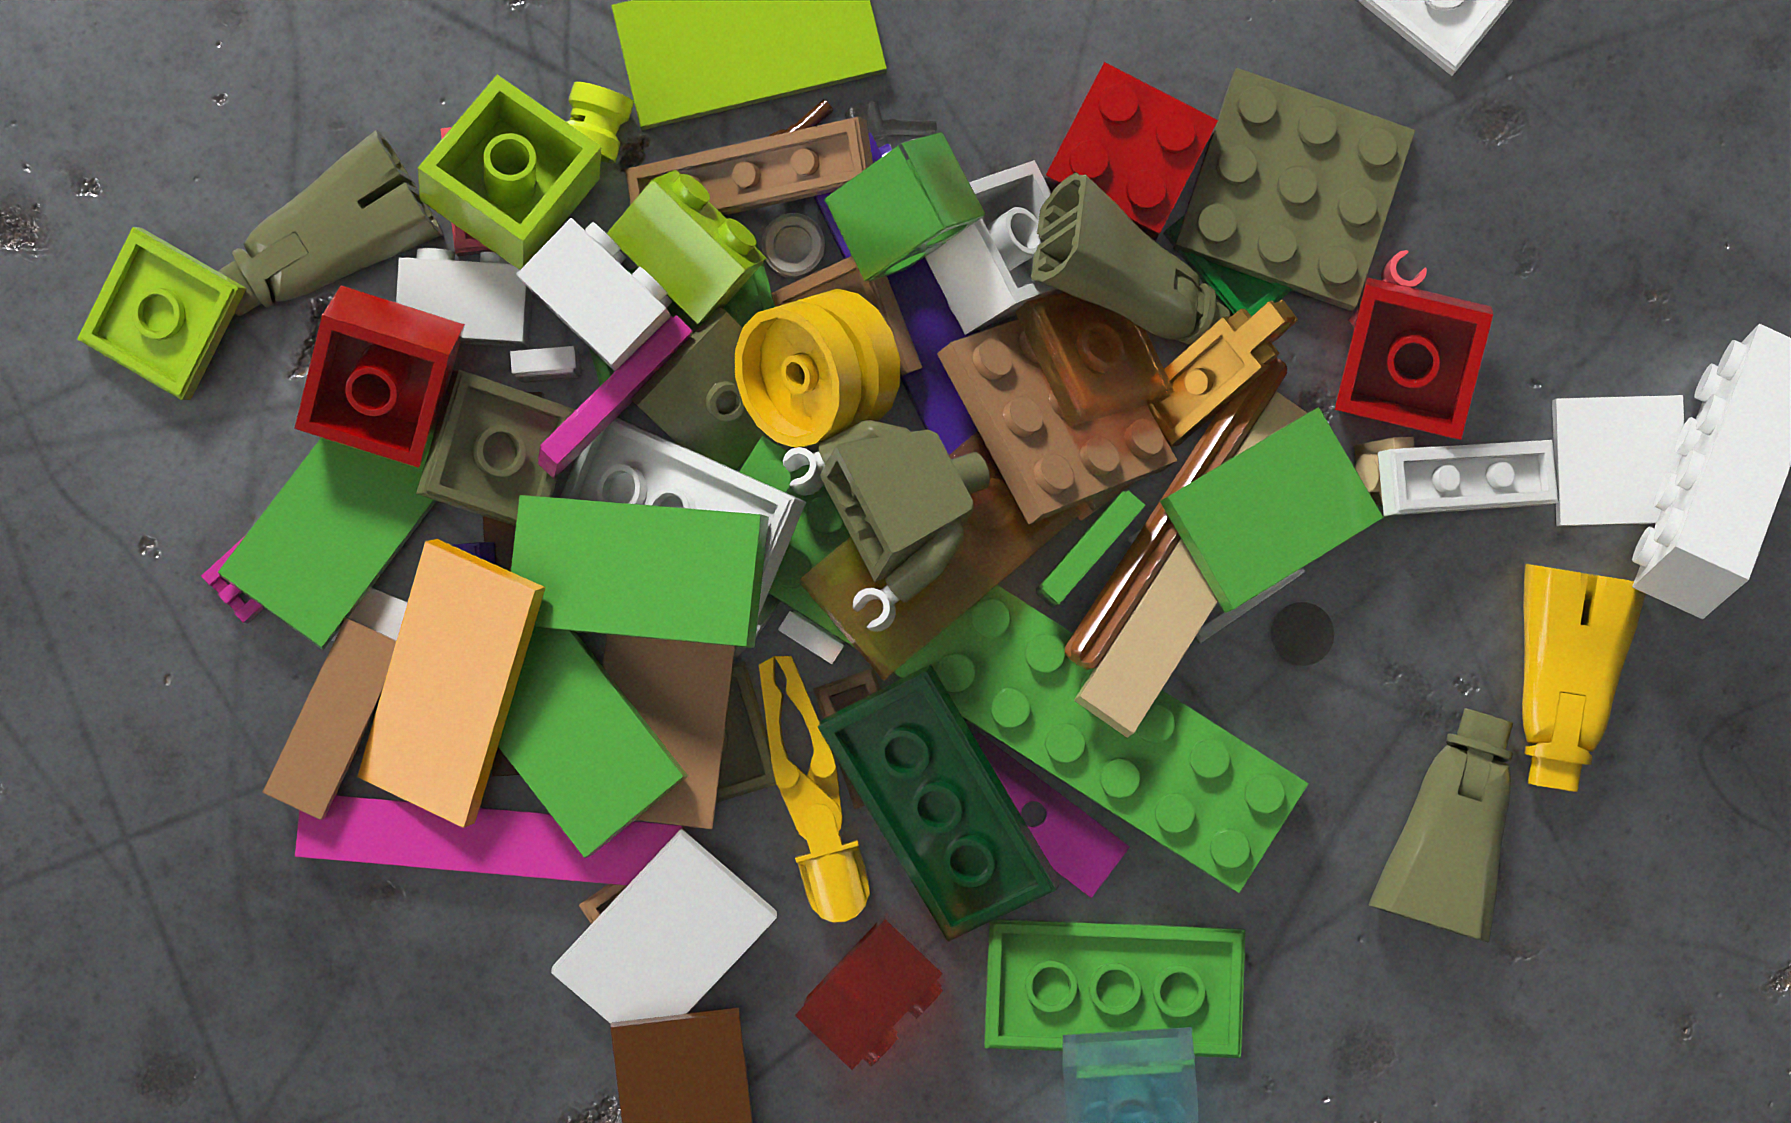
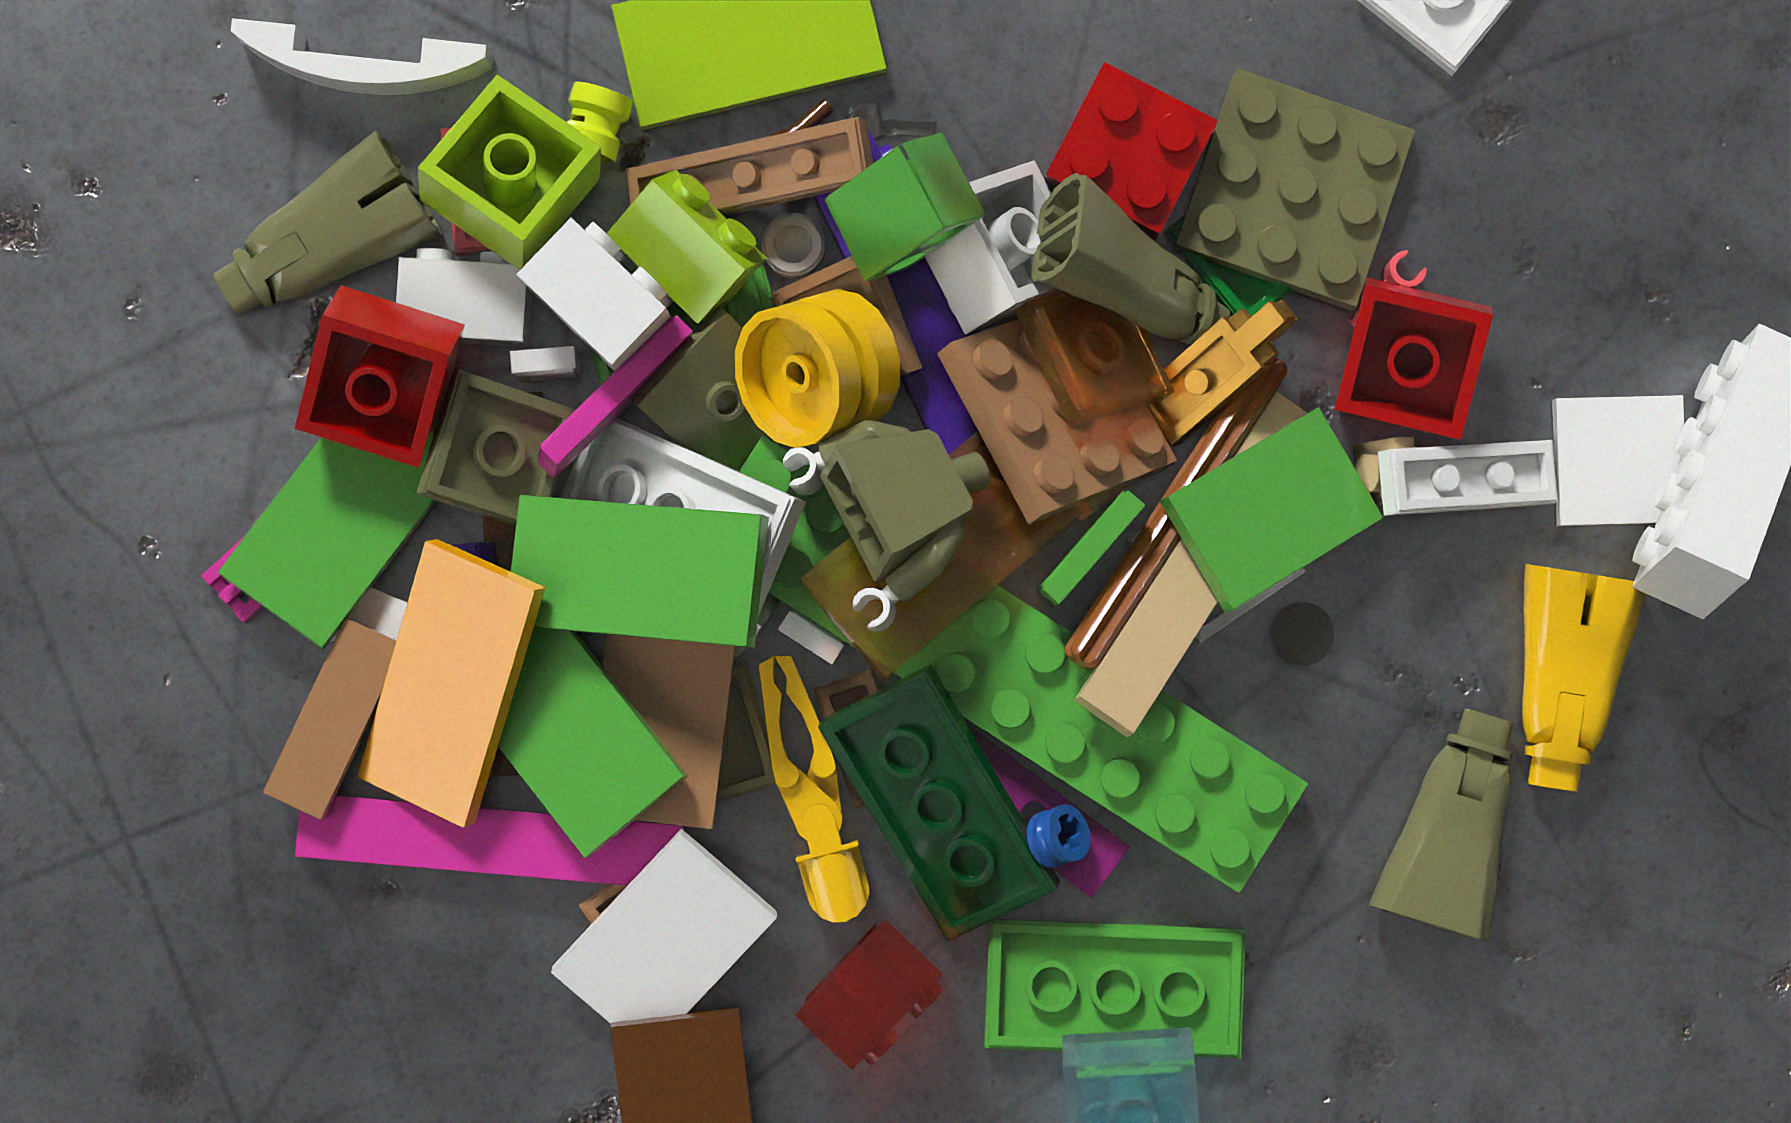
lime tile [77,227,247,400] -> none
none -> white slope [231,18,494,95]
none -> blue bush [1027,804,1091,868]

